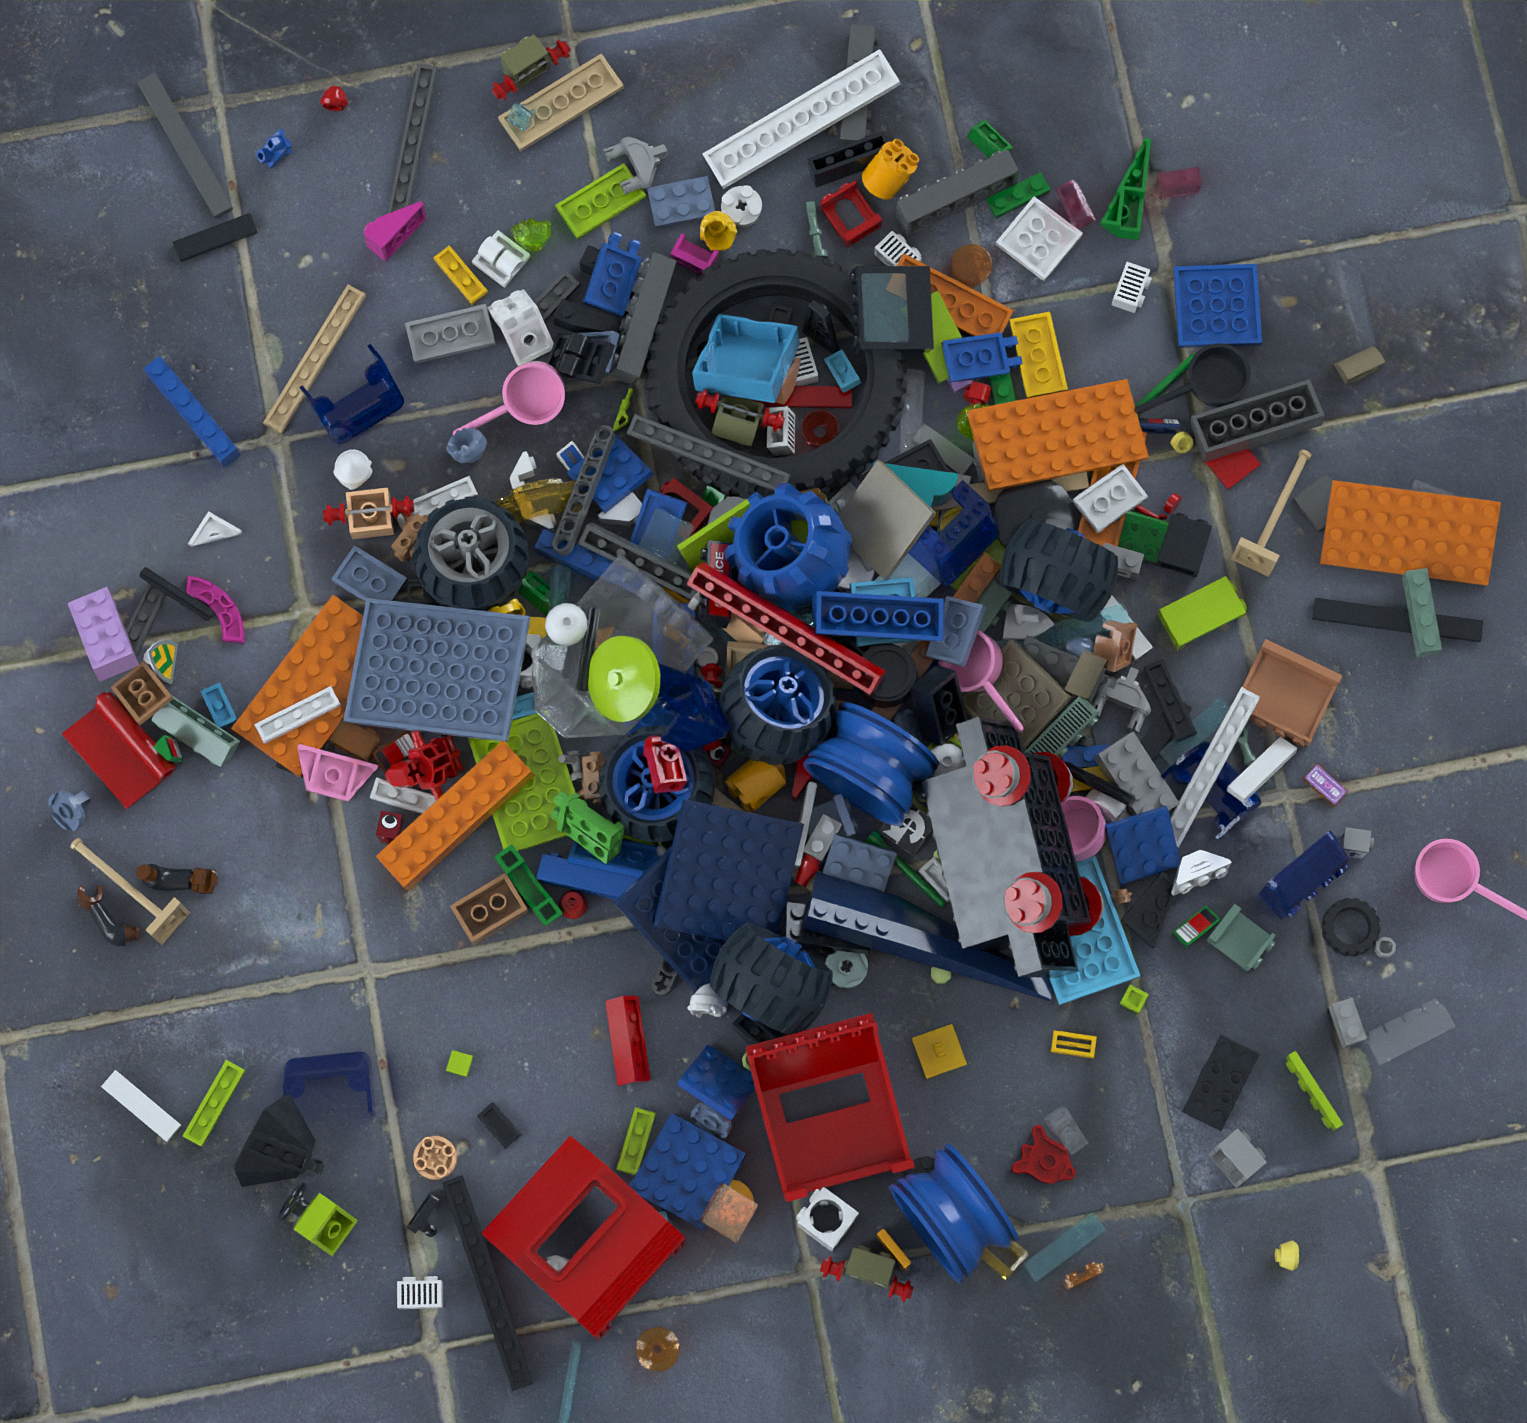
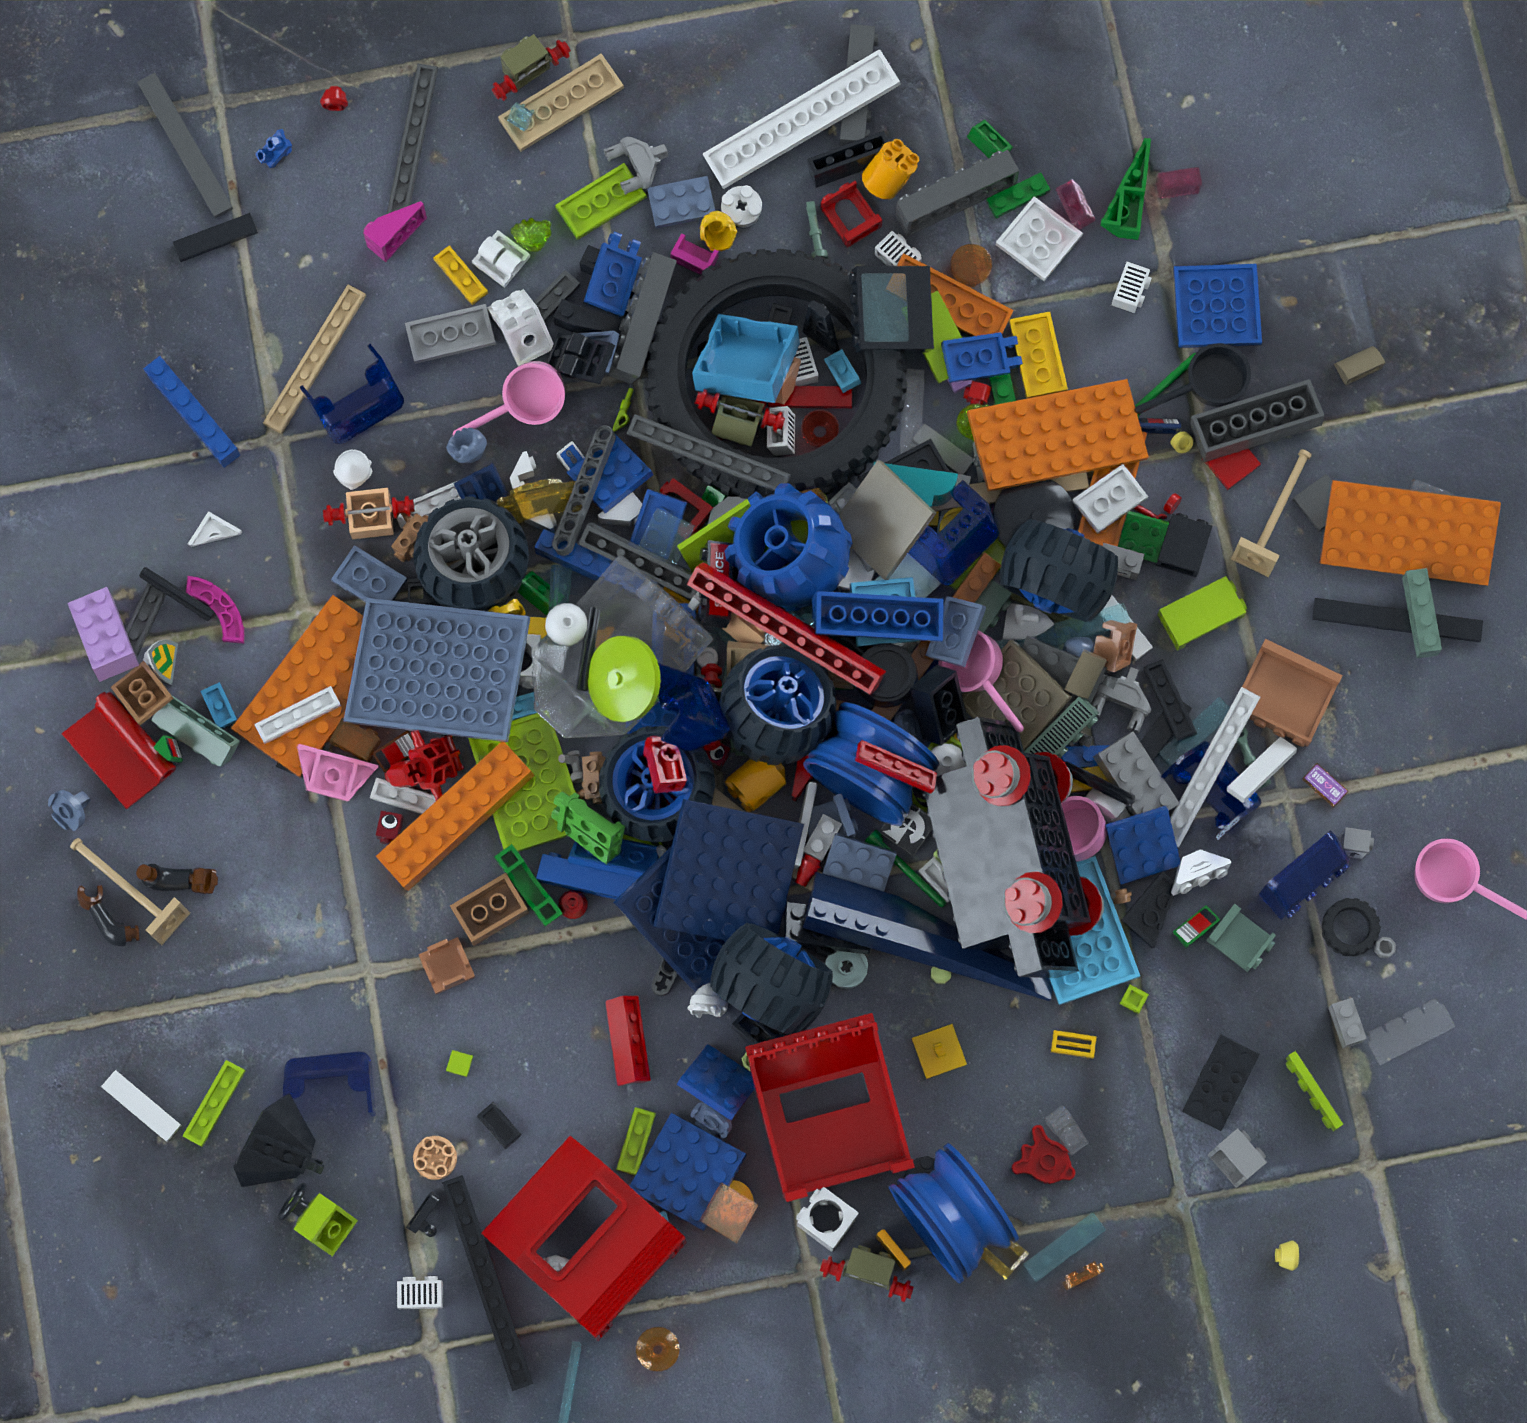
none -> nougat panel [419,937,475,995]
none -> dark blue slope [454,463,512,507]
none -> red tile [855,740,937,794]

